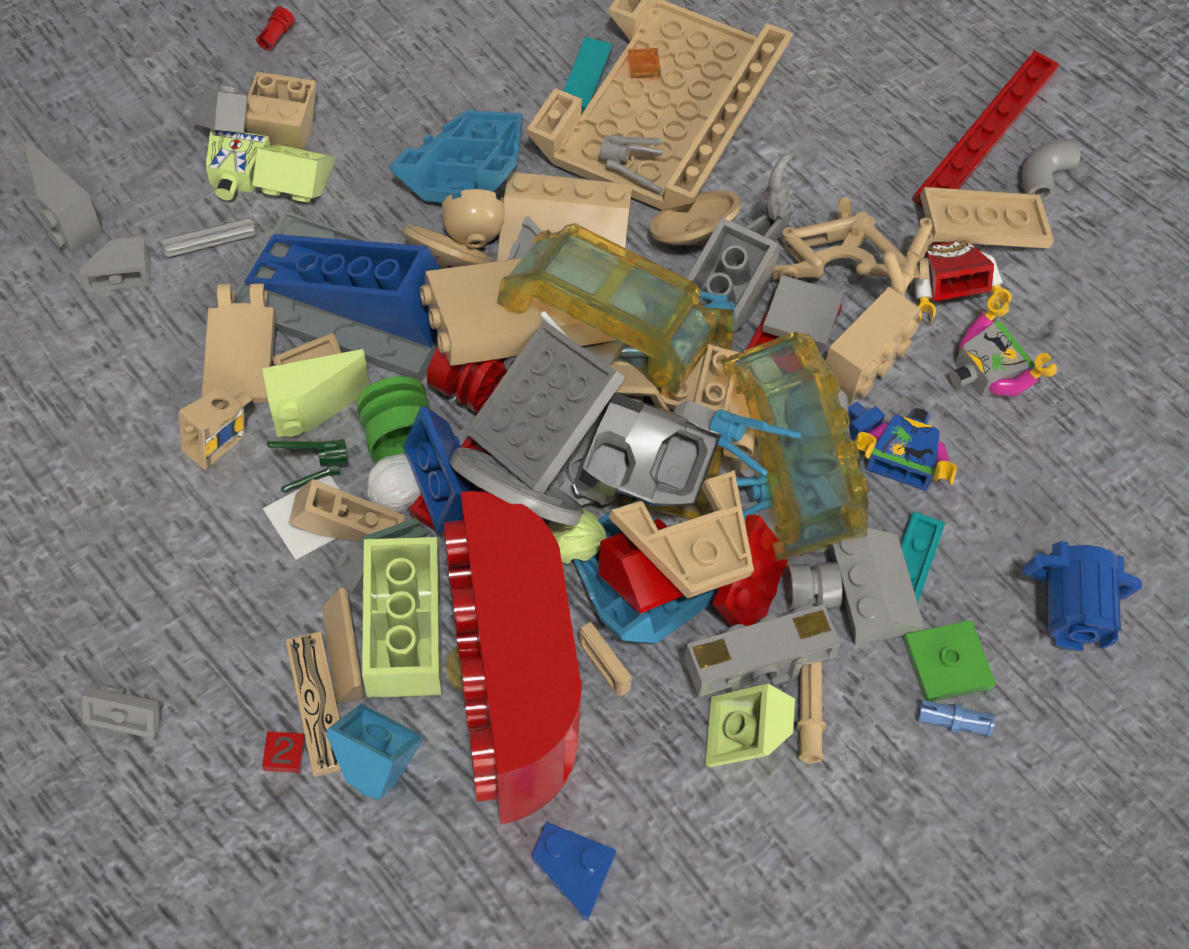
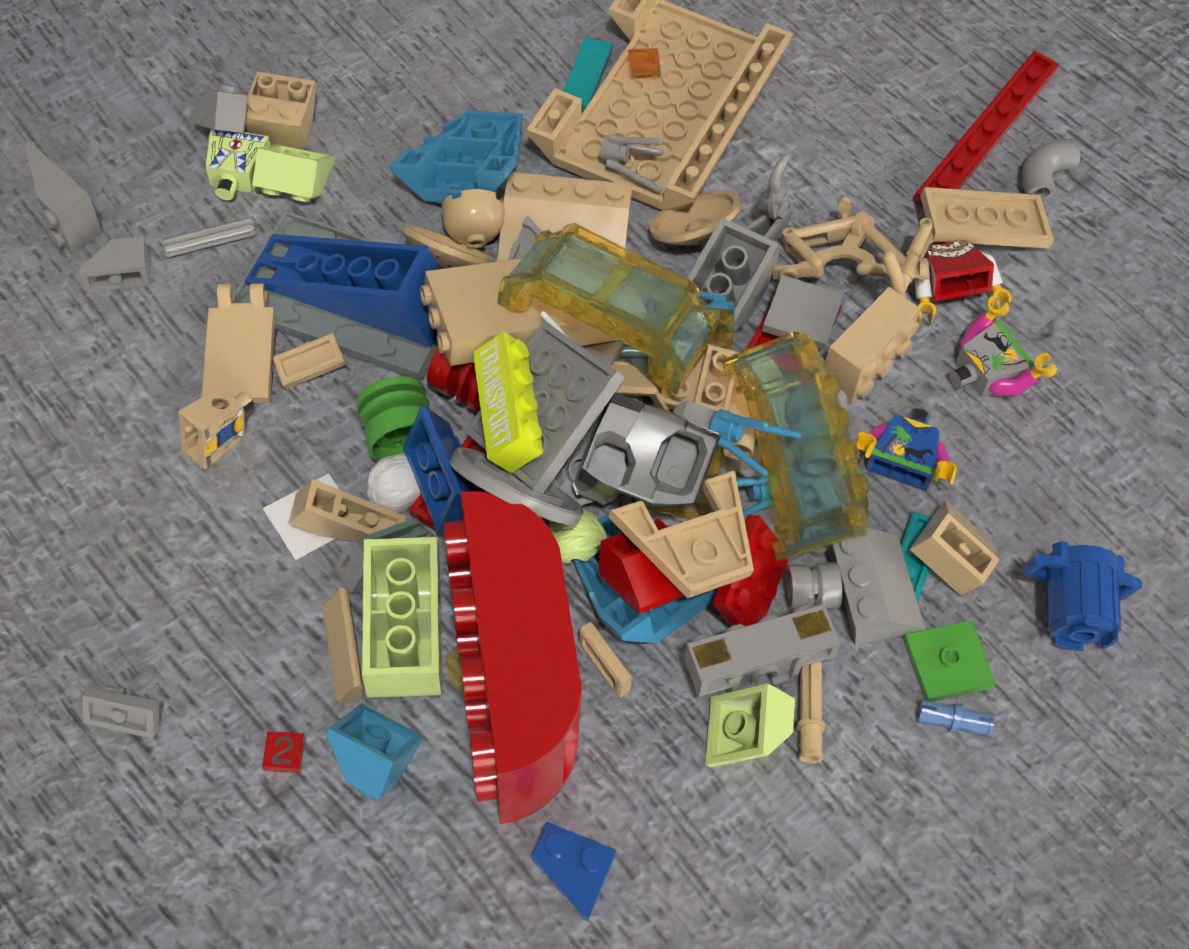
red pin [256,6,295,51] -> none
yellowish green slope [262,349,369,437] -> none
dark green plant [267,439,348,493] -> none
tan tile [286,631,341,777] -> none
blue tile [846,402,885,446] -> none
none -> neon yellow brick [473,331,543,473]
none -> tan slope [910,501,1000,595]

